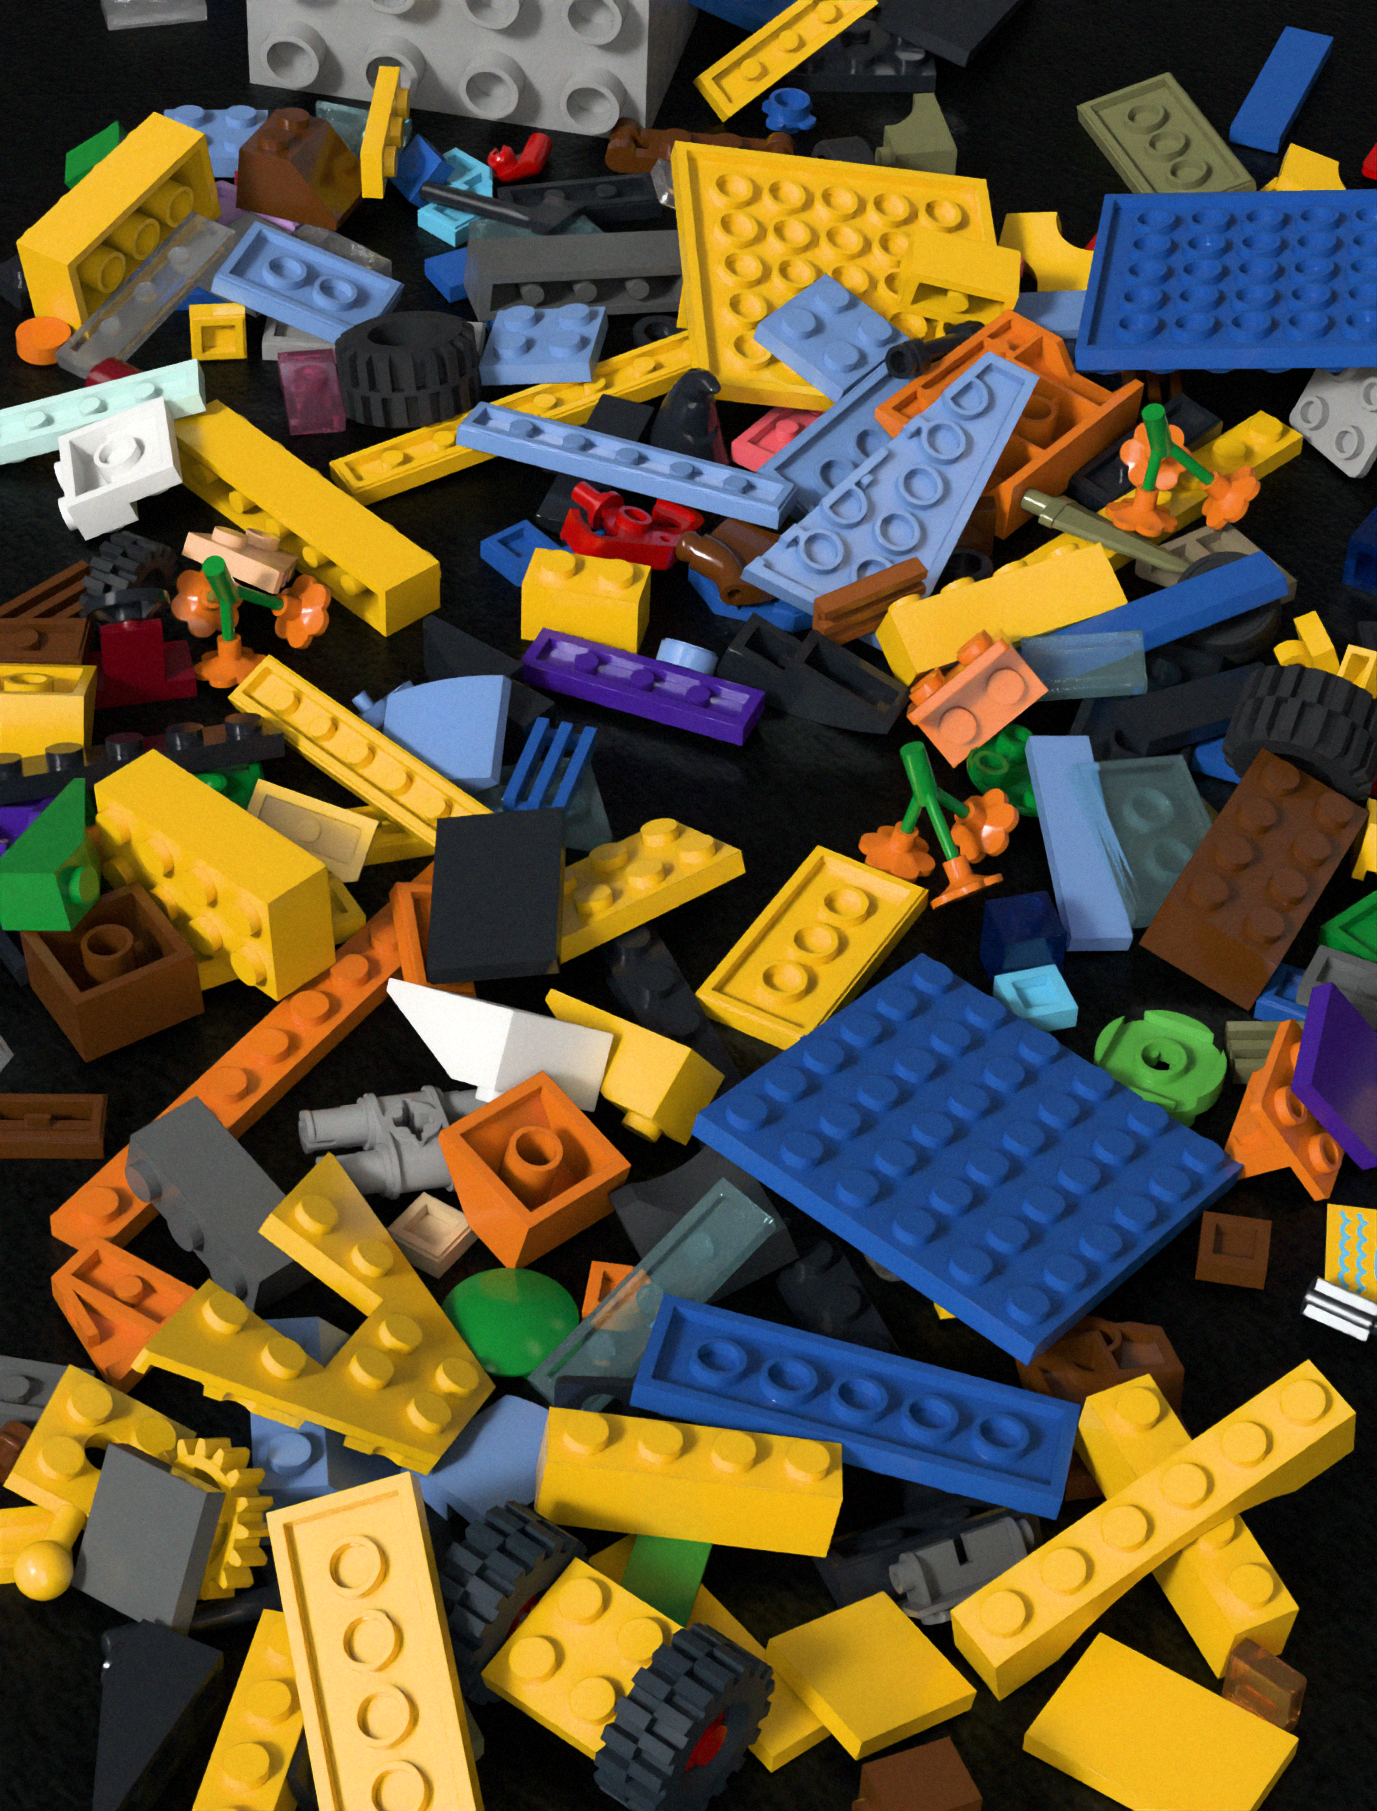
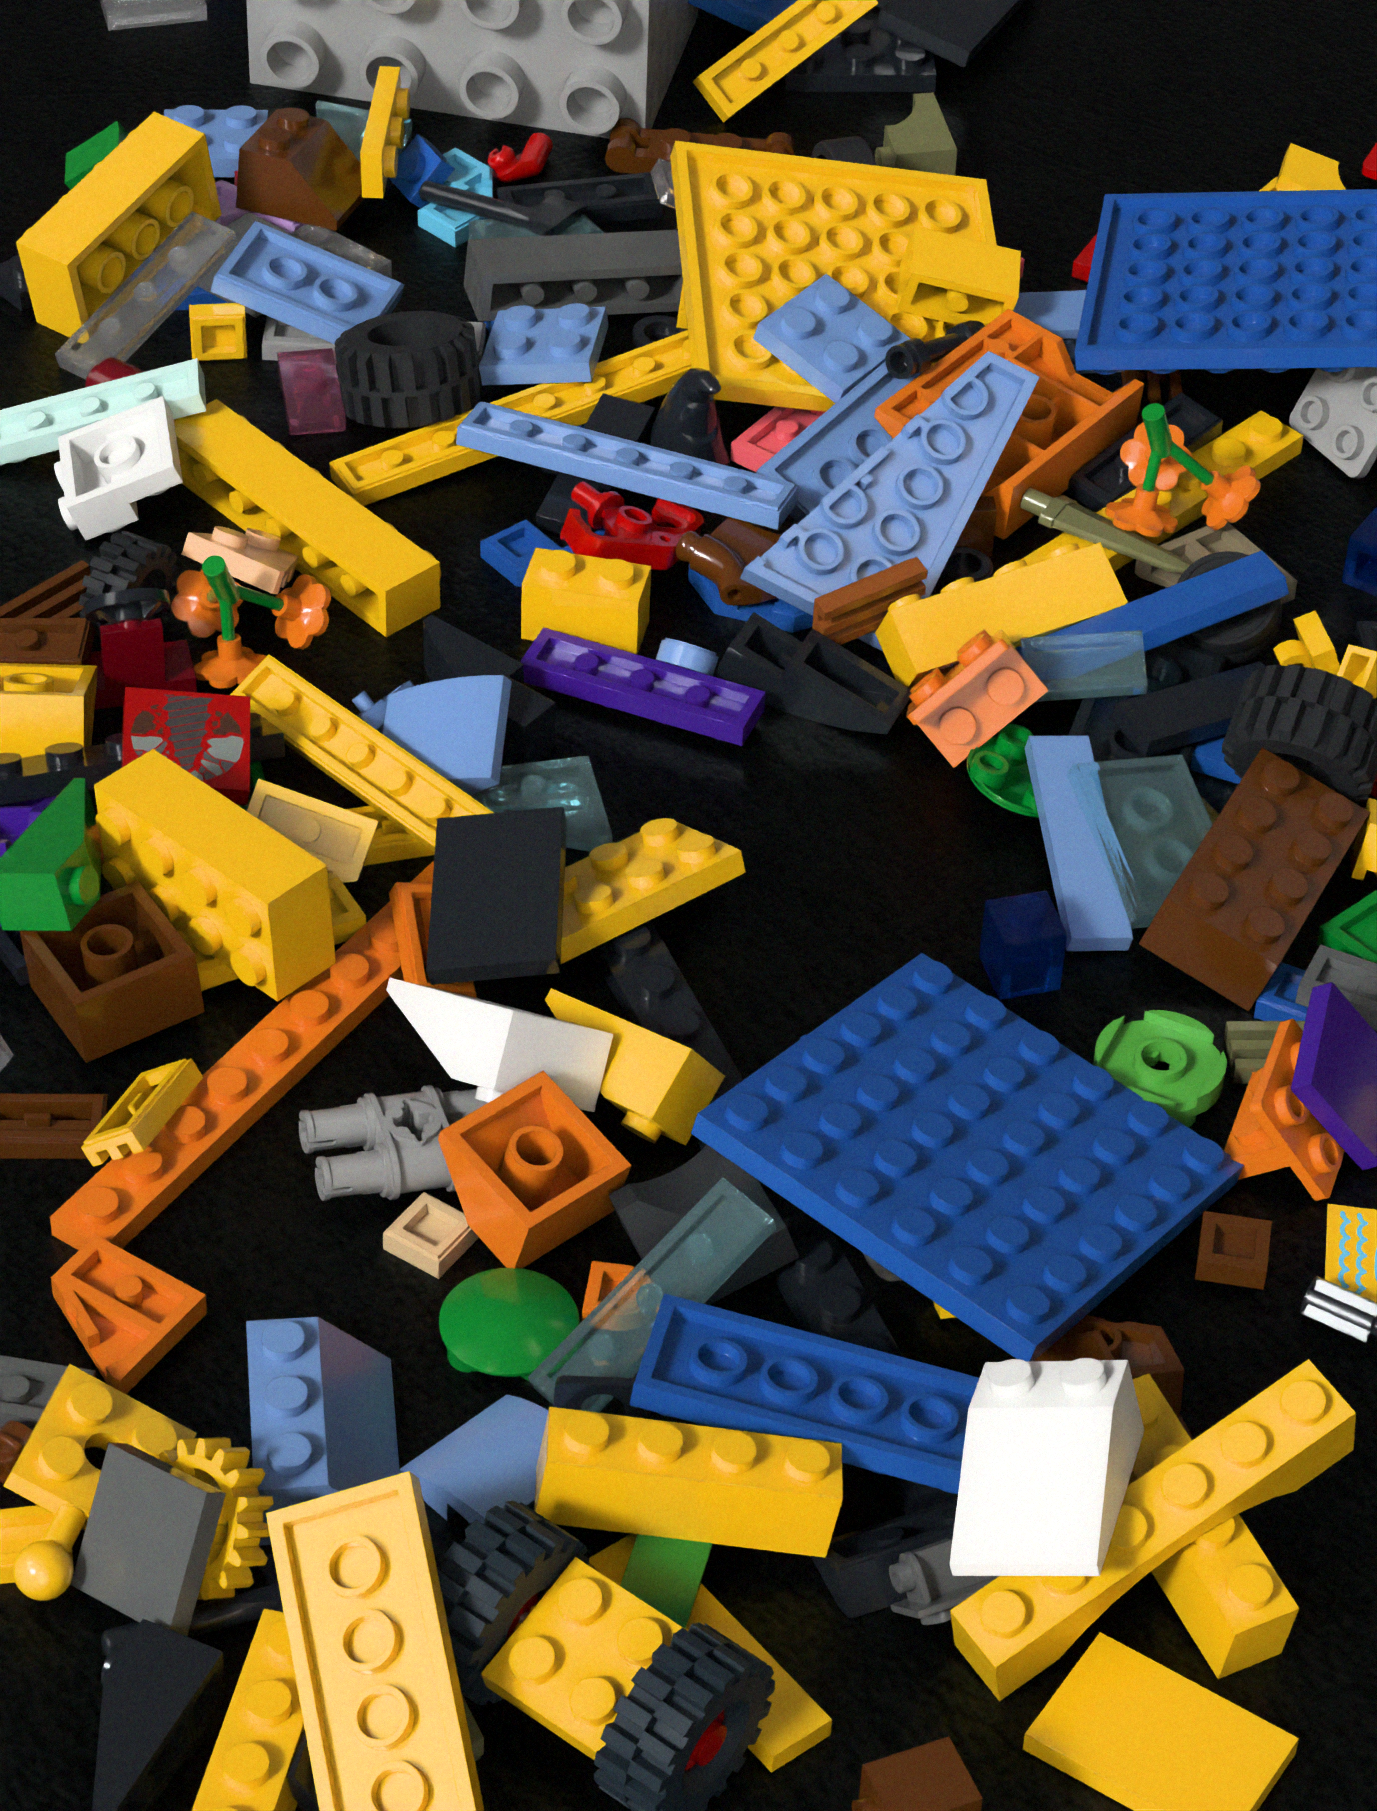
orange tile [15,316,72,366] -> none
dark grey brick [125,1096,316,1315] -> none
yellow wing [130,1152,496,1476] -> none
blue tile [425,247,468,303] -> none
blue tile [503,717,597,817] -> none
yellow tile [694,845,929,1050] -> none
blue plate [762,88,816,134] -> none
yellow tile [764,1591,977,1761] -> none
orange plant [859,741,1019,910] -> none
medium azure plate [993,964,1078,1032] -> none
yellow tile [998,212,1094,292] -> none
olive tile [1077,72,1257,194] -> none
clear orange tile [1221,1637,1307,1733] -> none
blue tile [1229,26,1334,153] -> none
none -> yellow tile [81,1058,203,1167]
none -> tile [121,687,250,805]
none -> white slope [950,1358,1144,1576]

